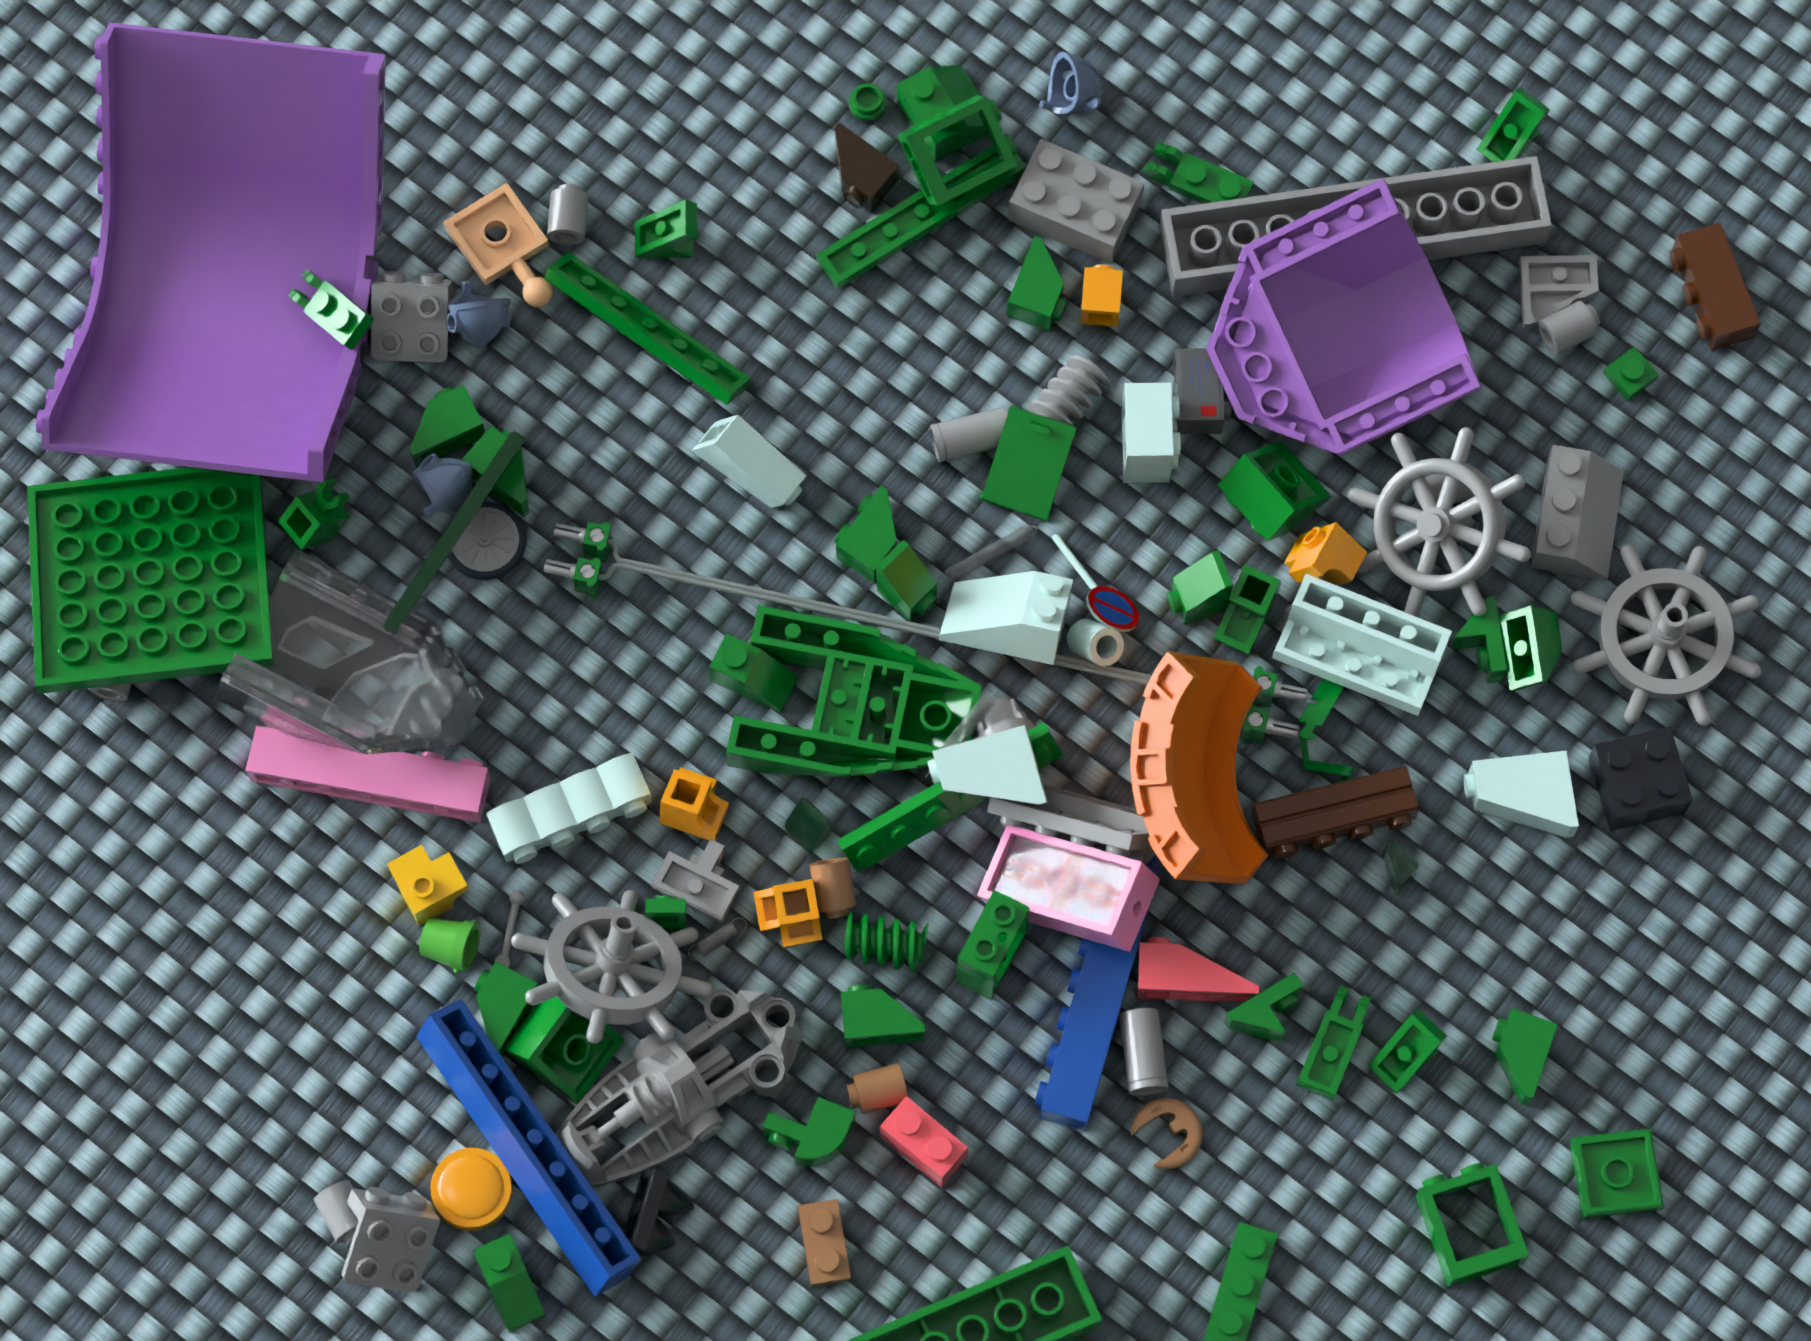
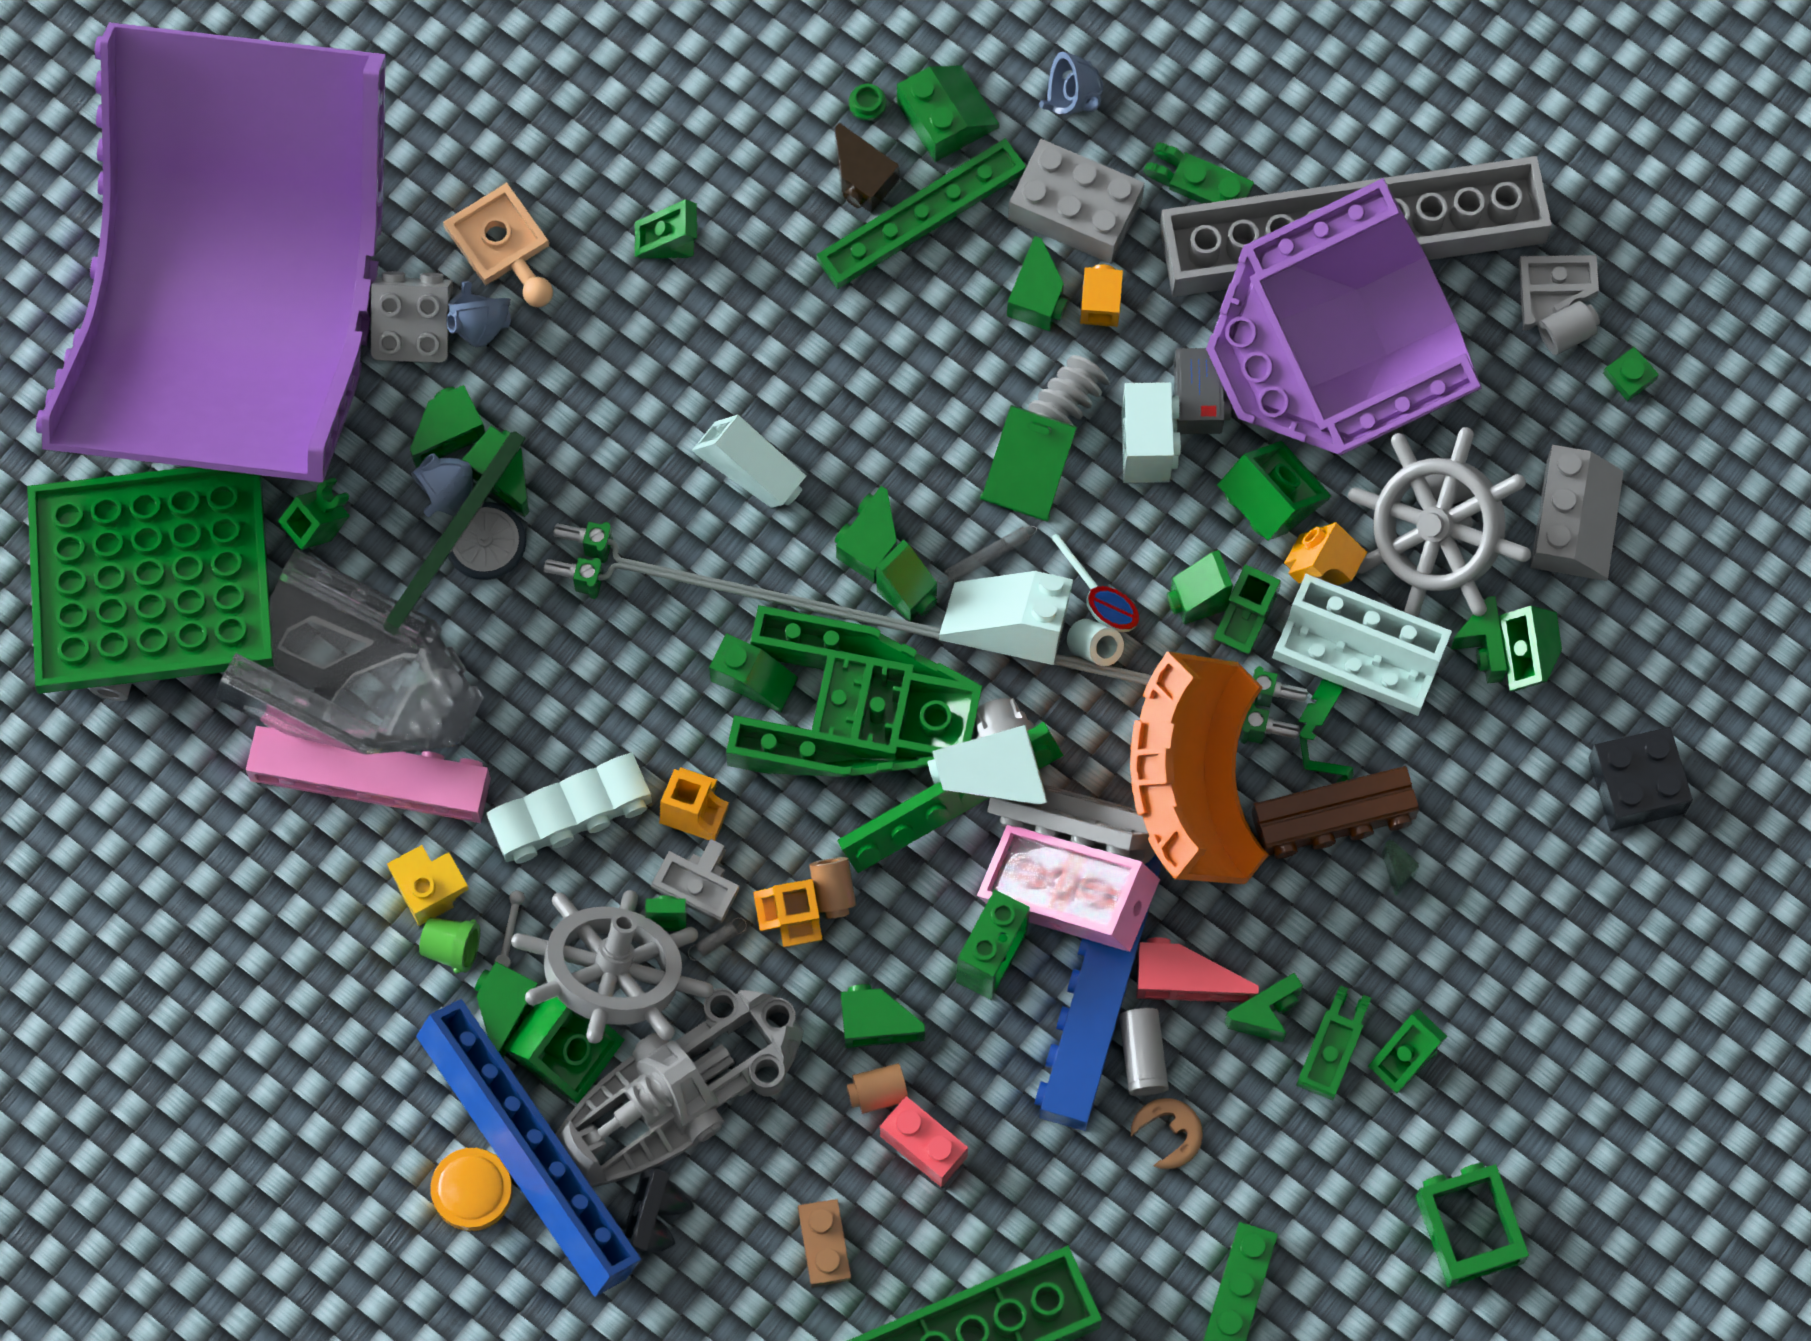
hinge [288,269,374,350] -> none
light grey brick [314,1180,359,1246] -> none
light grey bracket [342,1187,440,1292] -> none
green slope [473,1233,546,1332] -> none
green plate [544,252,751,405] -> none
light grey brick [547,184,588,245] -> none
green brick [763,1097,856,1167] -> none
clear green slope [785,797,831,853] -> none
green piece [844,911,929,972] -> none
green window [897,95,1018,206] -> none
light grey piece [925,689,998,778] -> none
light grey pin [929,407,1008,462] -> none
light aqua slope [1463,751,1579,838] -> none
green slope [1476,87,1550,162] -> none
green slope [1492,1008,1558,1107] -> none
green tile [1570,1129,1664,1219] -> none
light grey piece [1571,544,1761,726] -> none
reddish brown brick [1670,222,1760,351] -> none

